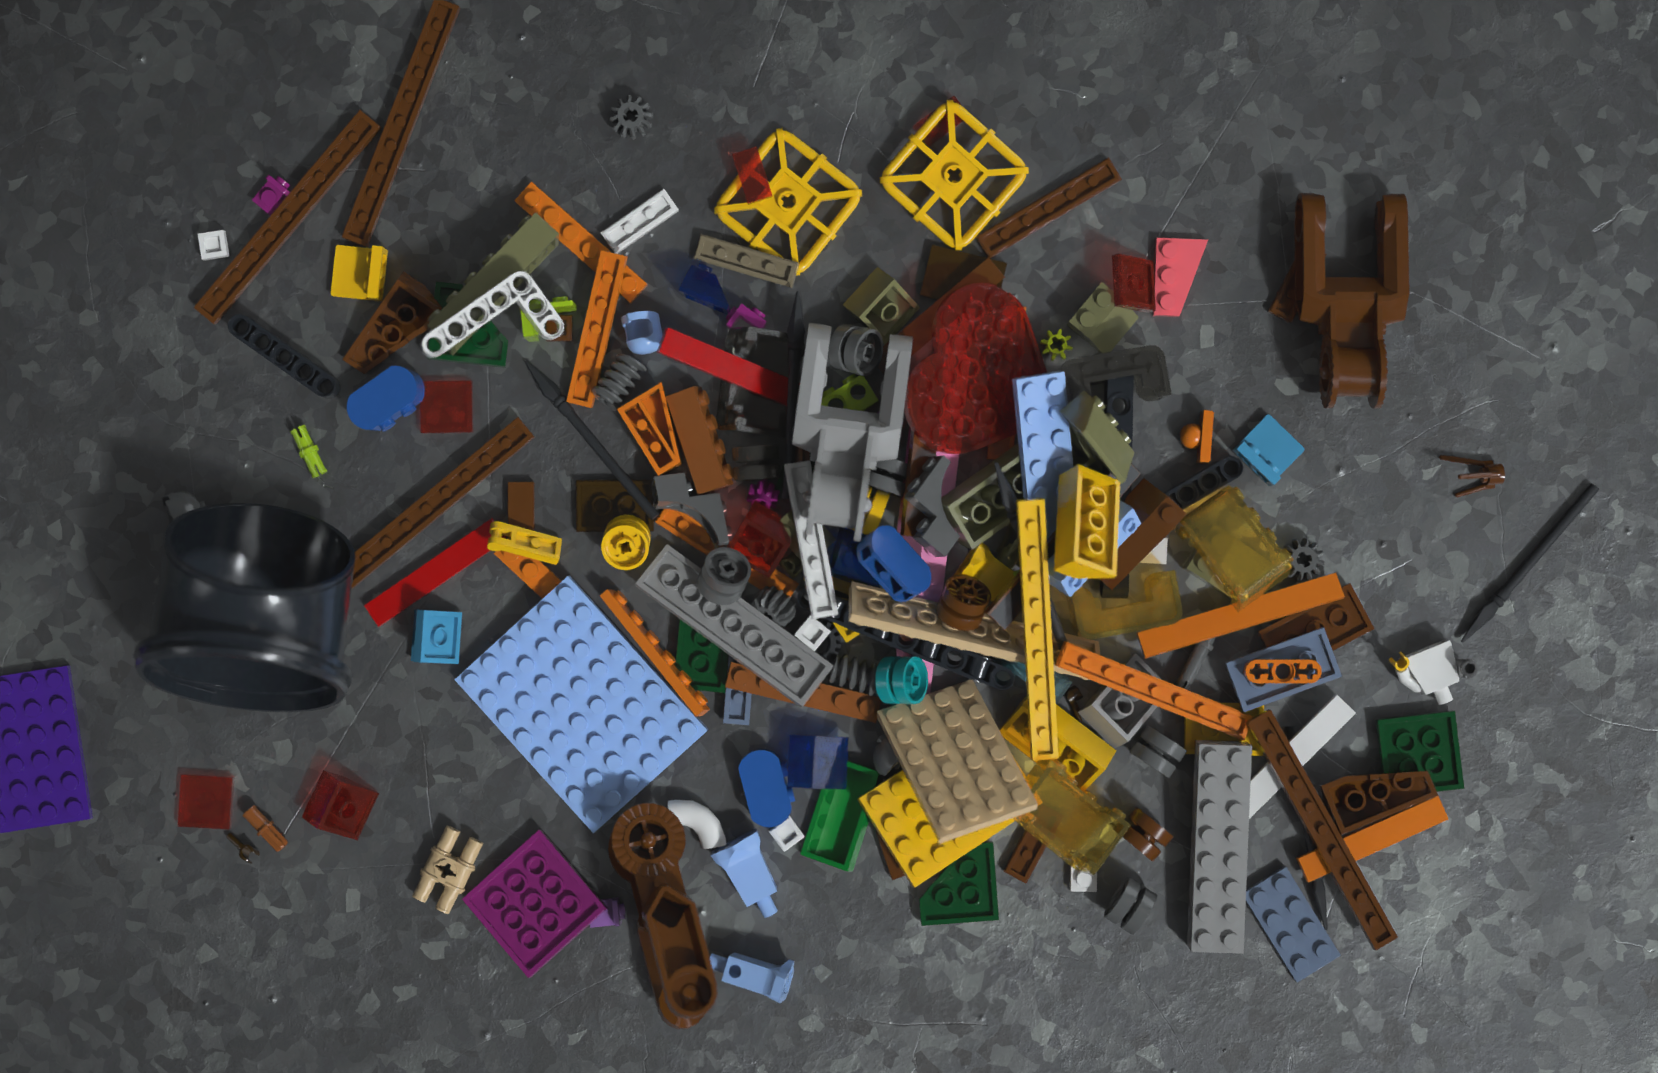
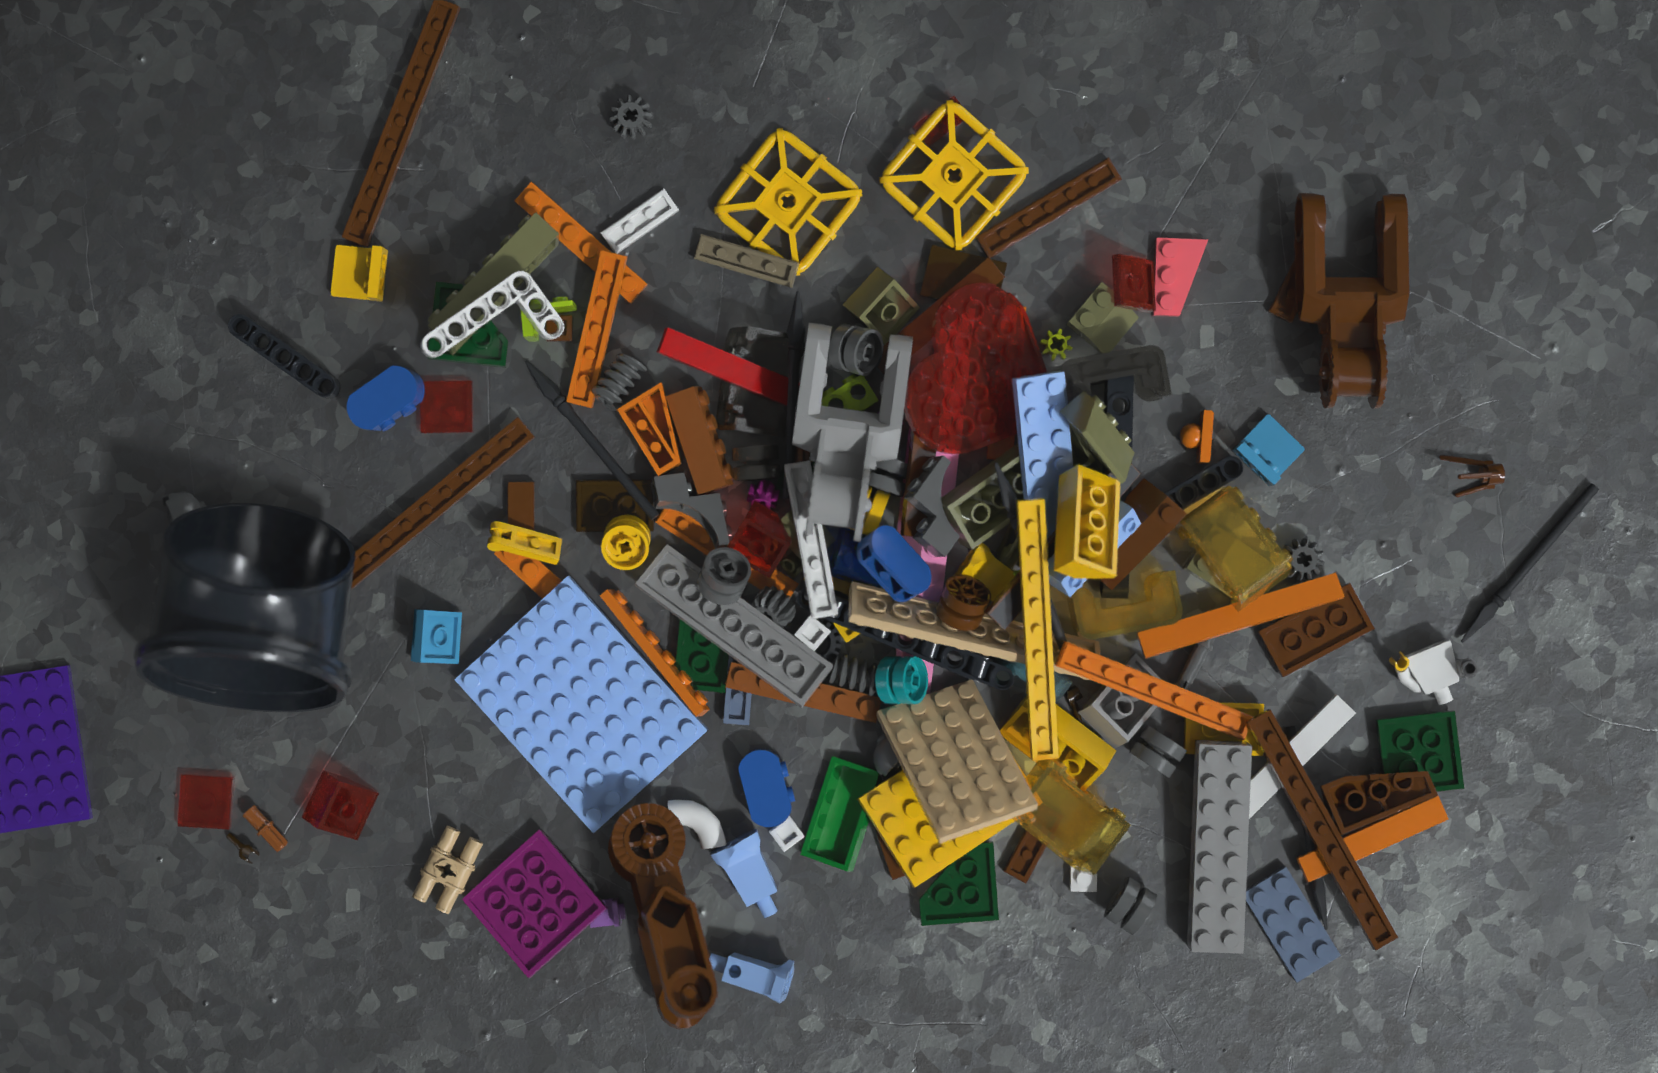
reddish brown plate [193,110,381,325] -> none
white plate [198,230,230,261] -> none
magenta bracket [252,174,290,216] -> none
lime pin [290,425,328,478] -> none
reddish brown wedge [342,271,442,374] -> none
red tile [364,518,507,627] -> none
light blue helmet [621,311,663,355] -> none
clear blue slope [678,263,731,315] -> none
magenta bracket [725,303,767,333] -> none
clear red tile [732,146,773,205] -> none
clear blue slope [787,734,849,789] -> none
reddish brown wheel [1116,806,1173,862] -> none
white tile [1140,538,1168,564] -> none
sand blue plate [1225,627,1342,712] -> none
orange beam [1243,659,1322,683] -> none

